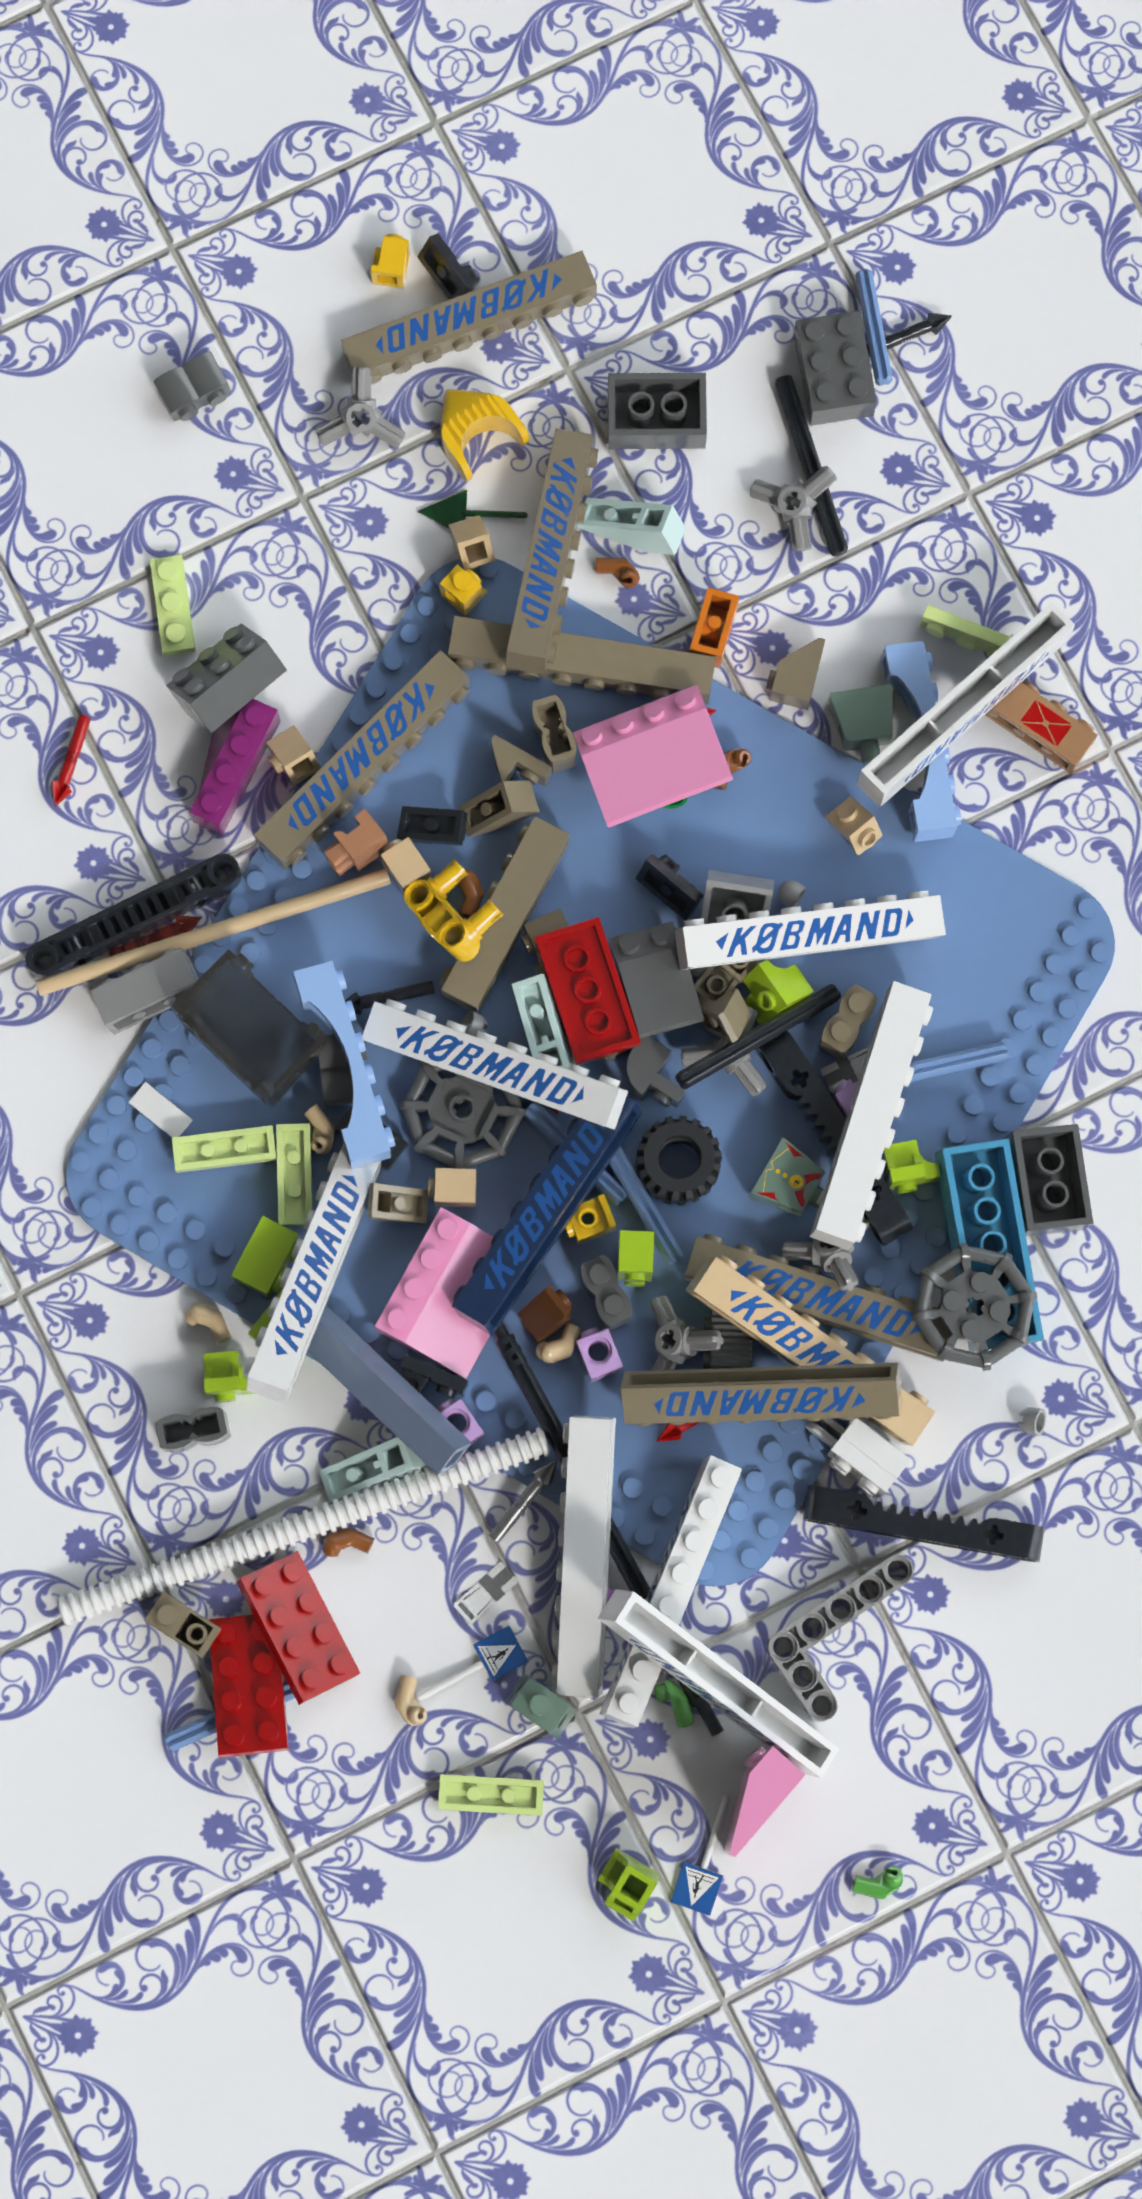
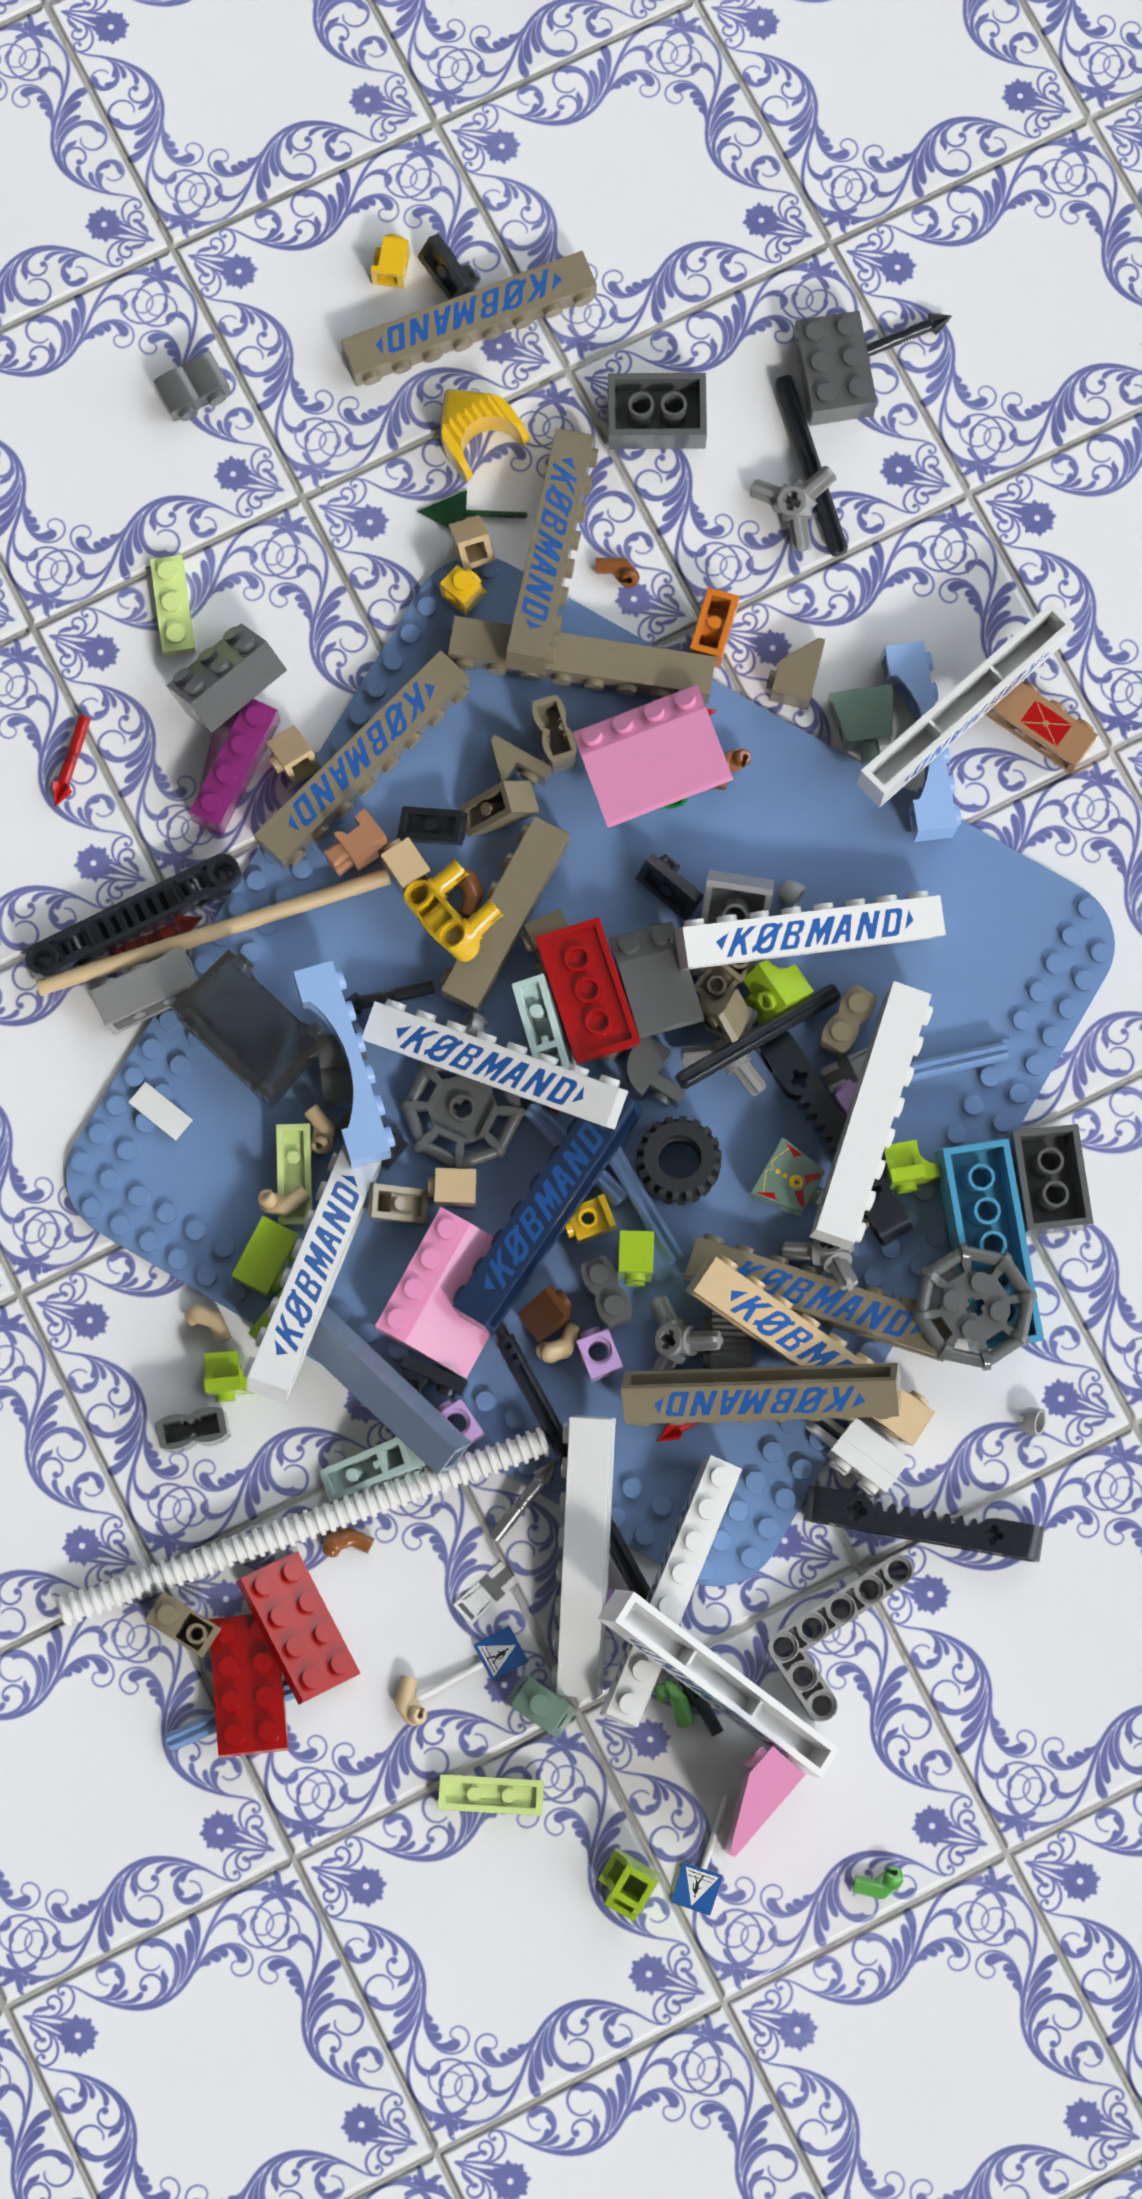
yellowish green plate [172,1125,277,1173] -> none
light grey bush [316,366,406,448] -> none
light aqua slope [577,498,686,555] -> none
tan bracket [825,796,882,855] -> none
medium blue axle [855,269,893,386] -> none
yellowish green plate [920,605,1011,657] -> none
none -> tan arm [258,1185,310,1216]

